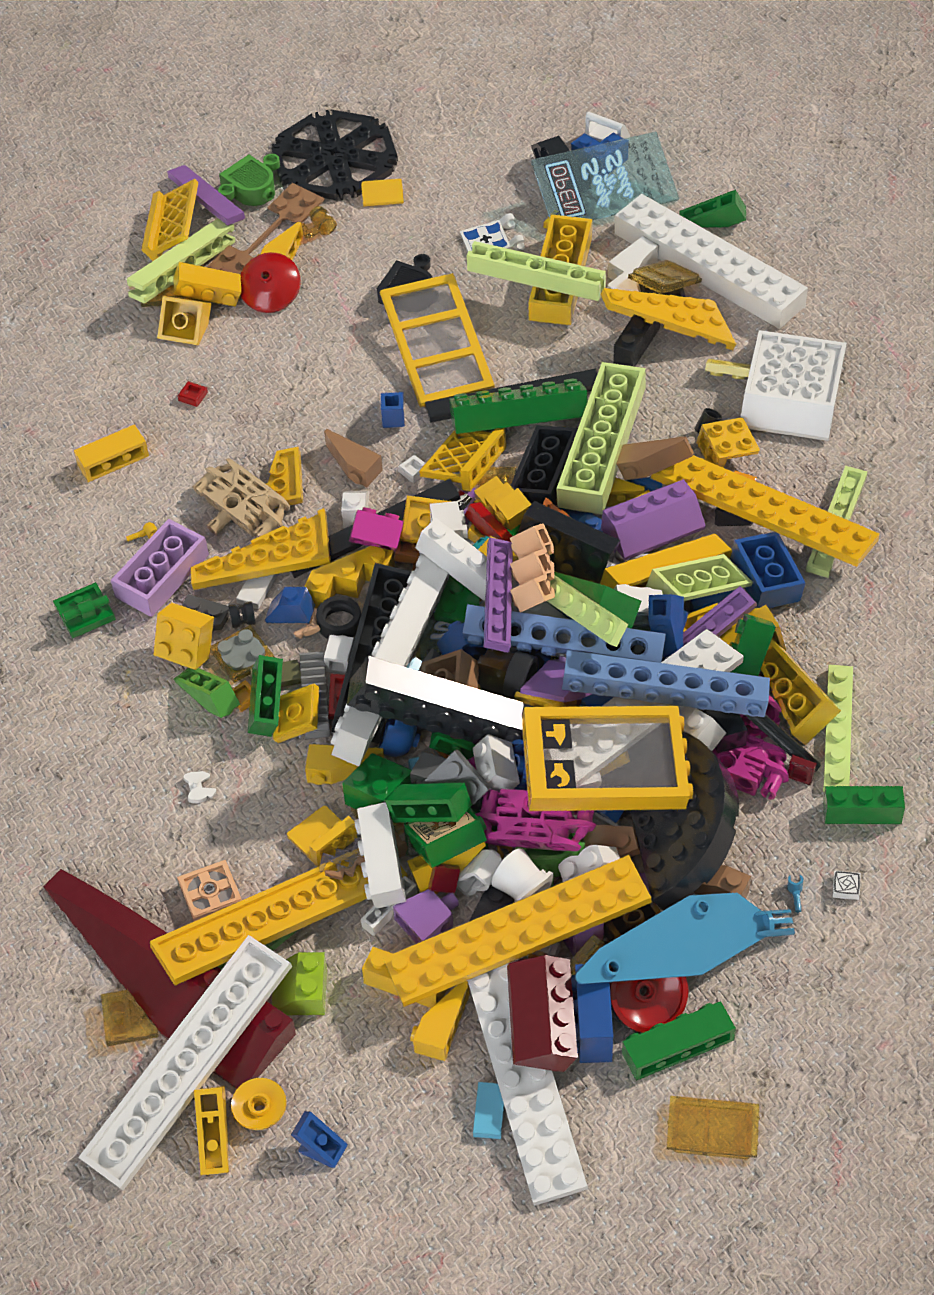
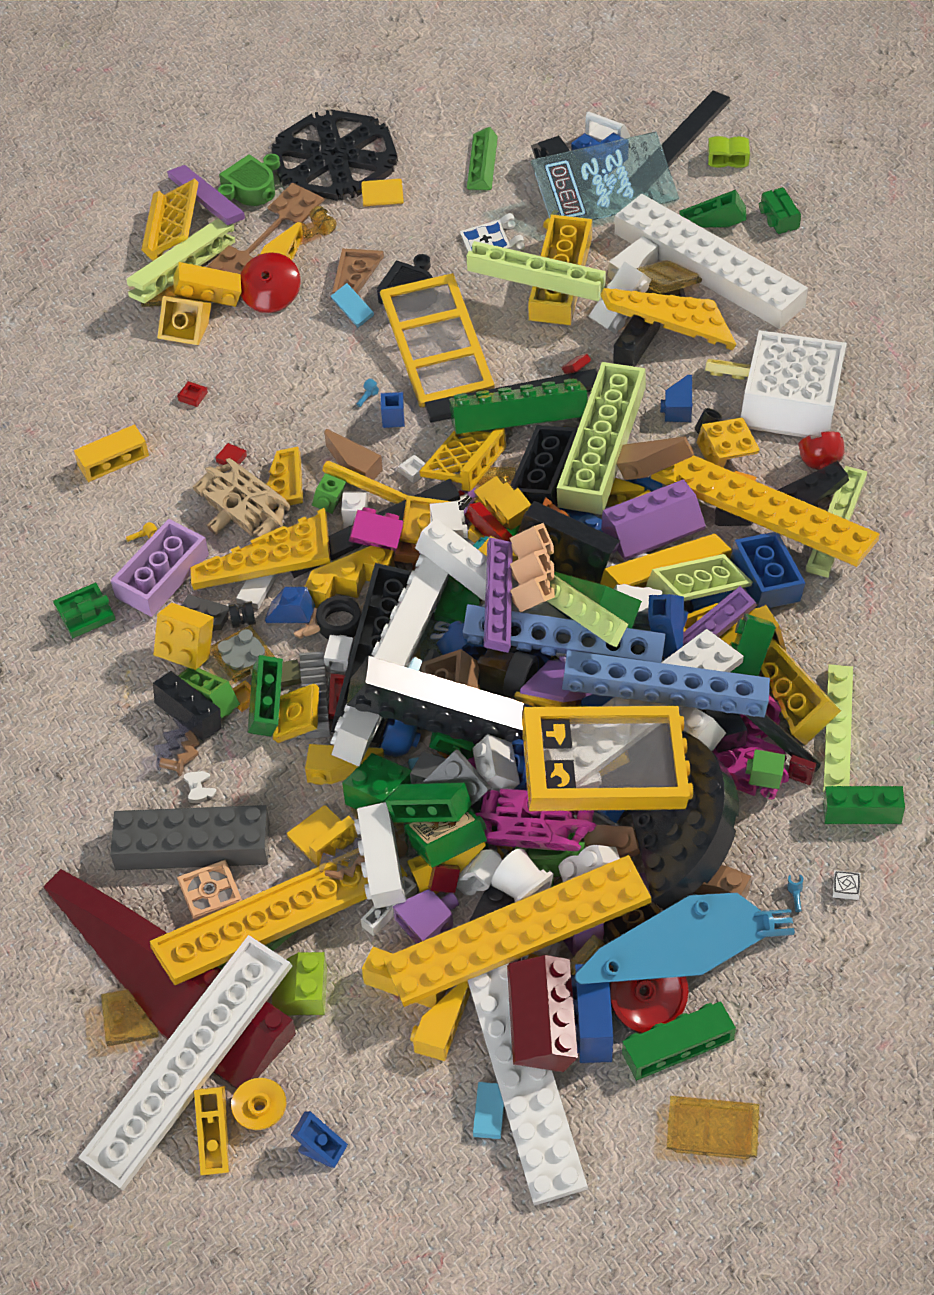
none -> dark grey brick [110,805,270,870]
none -> black brick [153,671,221,741]
none -> piece [154,717,199,776]
none -> red tile [215,443,247,465]
none -> bright green brick [312,473,346,514]
none -> yellow axle [322,461,409,504]
none -> medium azure tile [331,283,374,328]
none -> medium nougat wing [332,248,384,294]
none -> dark azure hand [356,378,379,407]
none -> bright green slope [467,127,498,190]
none -> red tile [561,354,591,374]
none -> white brick [589,261,651,334]
none -> black tile [628,90,730,192]
none -> blue slope [660,375,692,422]
none -> lime brick [707,136,750,168]
none -> bright green brick [746,749,785,789]
none -> green brick [759,187,801,234]
none -> black wing [777,461,849,507]
none -> red cylinder [798,431,845,470]

